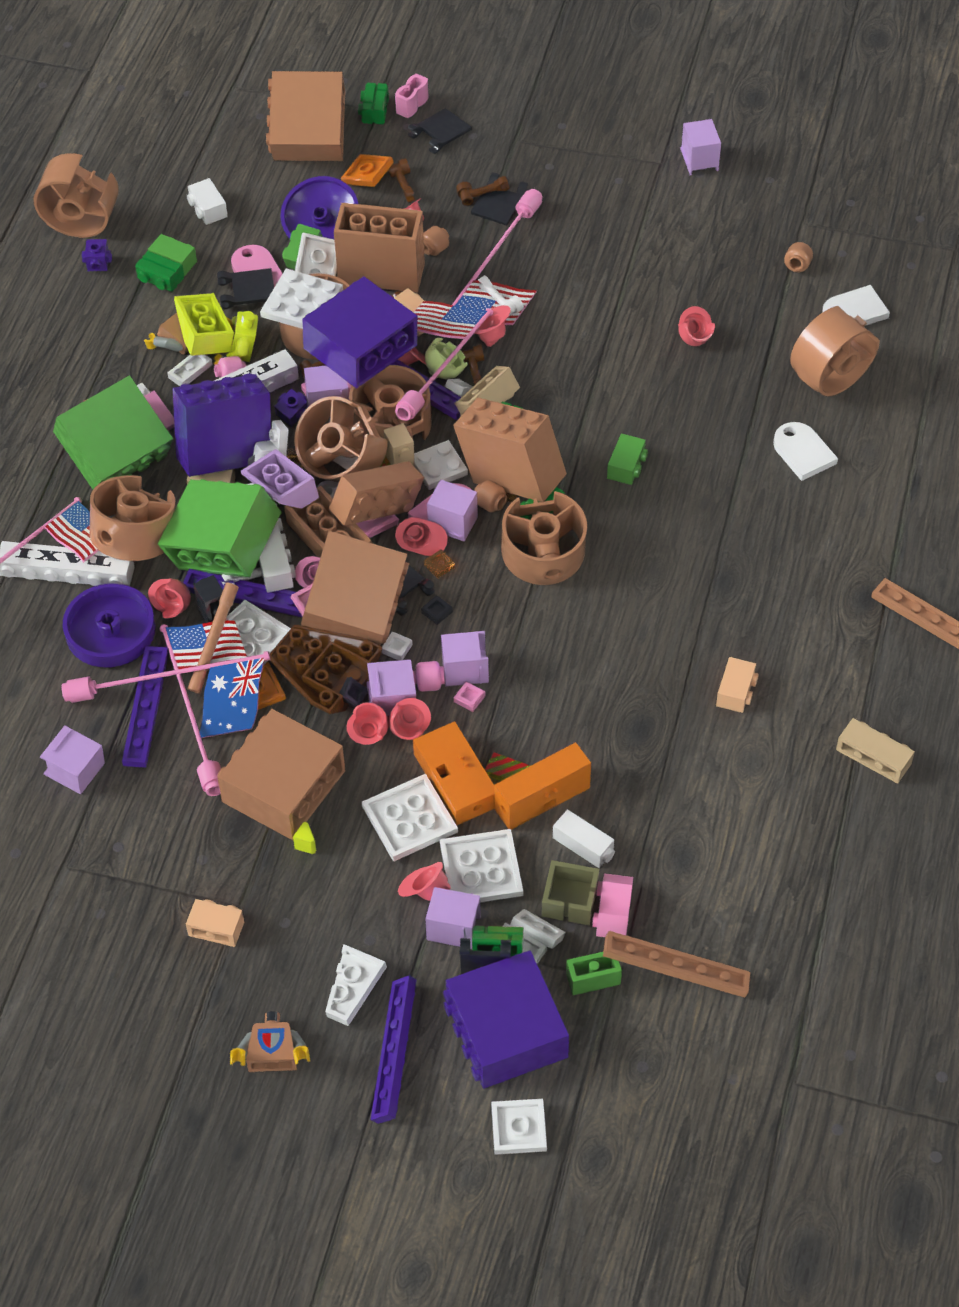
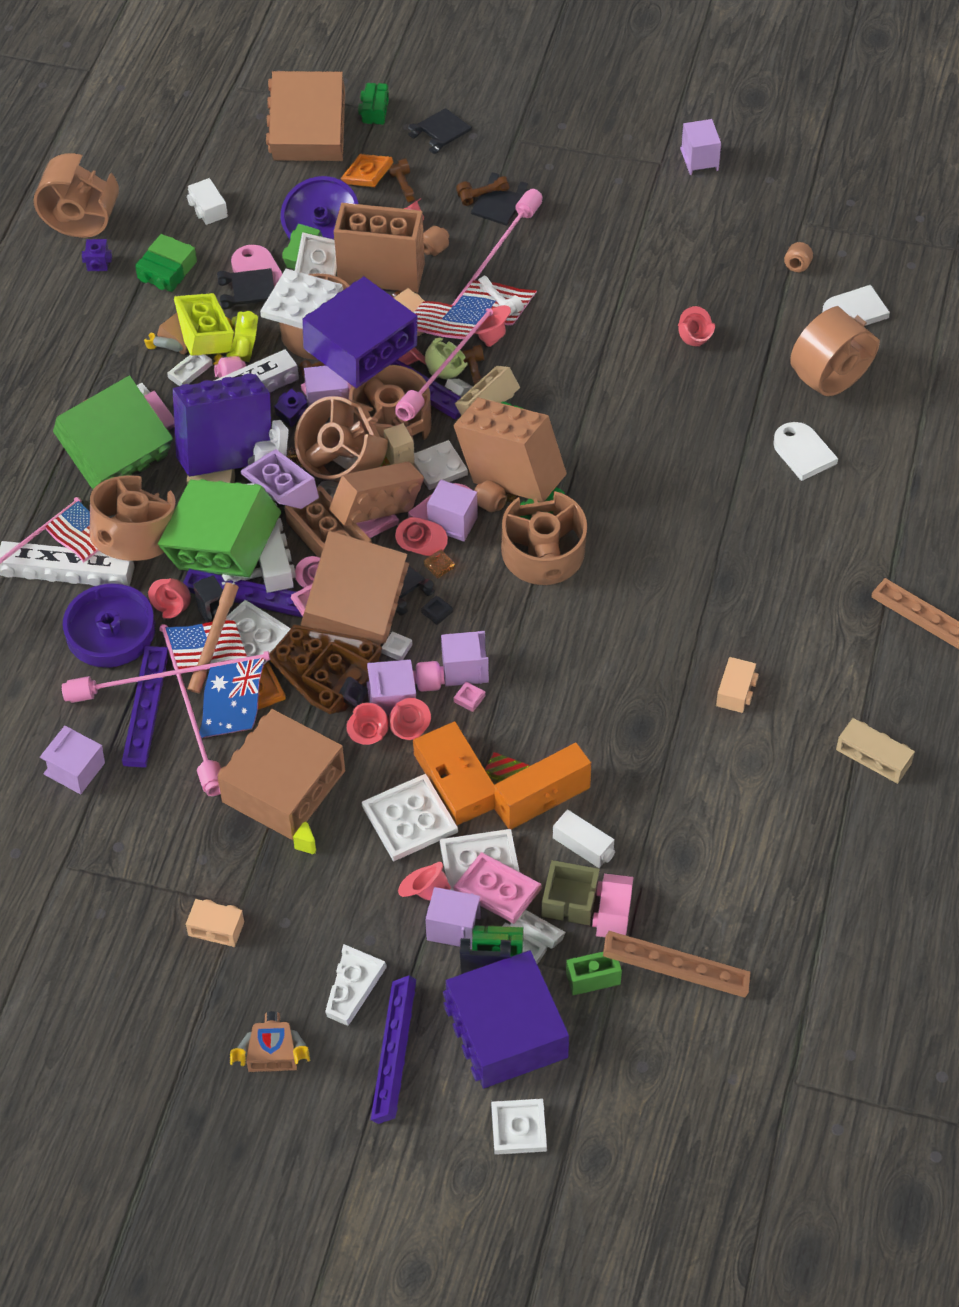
bright pink brick [395,74,429,118] -> none
bright green brick [607,433,648,485] -> none
none -> bright pink tile [453,852,542,924]

